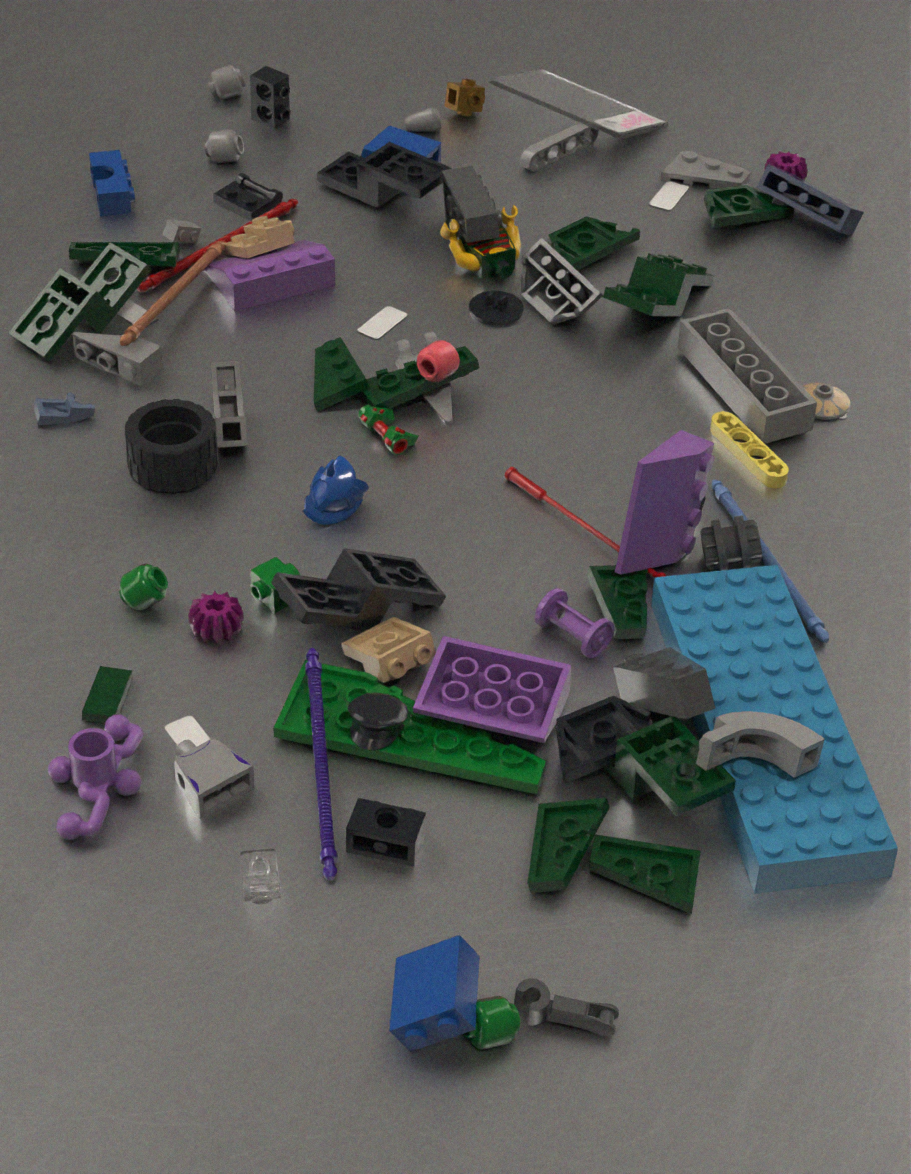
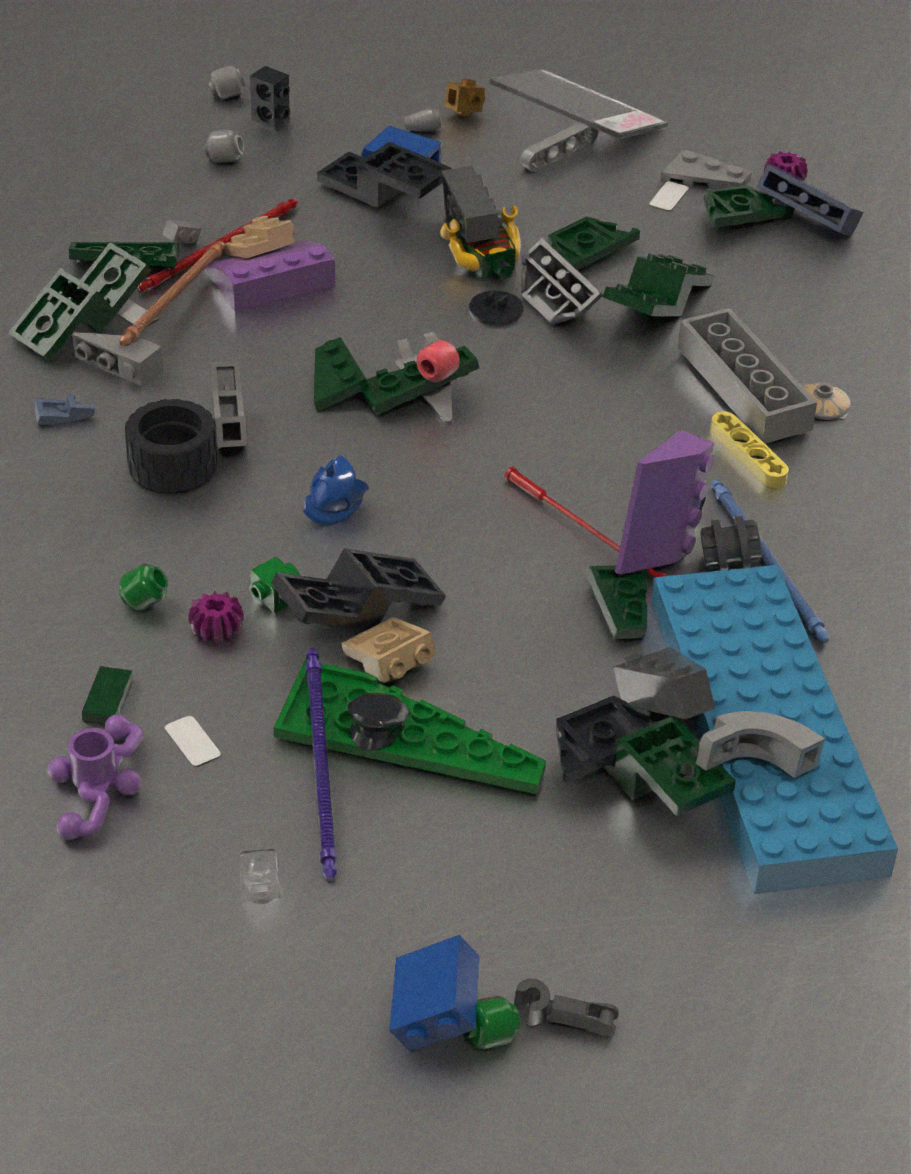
blue arch [89,150,135,217] -> none
light grey torso [174,739,255,819] -> none
black plate [213,173,283,221] -> none
black brick [346,798,426,867] -> none
white sticker [358,306,407,339] -> none
green piece [358,405,419,455] -> none
medium lavender slope [413,636,571,743] -> none
dark green wing [527,798,610,893] -> none
medium lavender hose [535,588,614,659] -> none
dark green wing [589,834,701,914] -> none

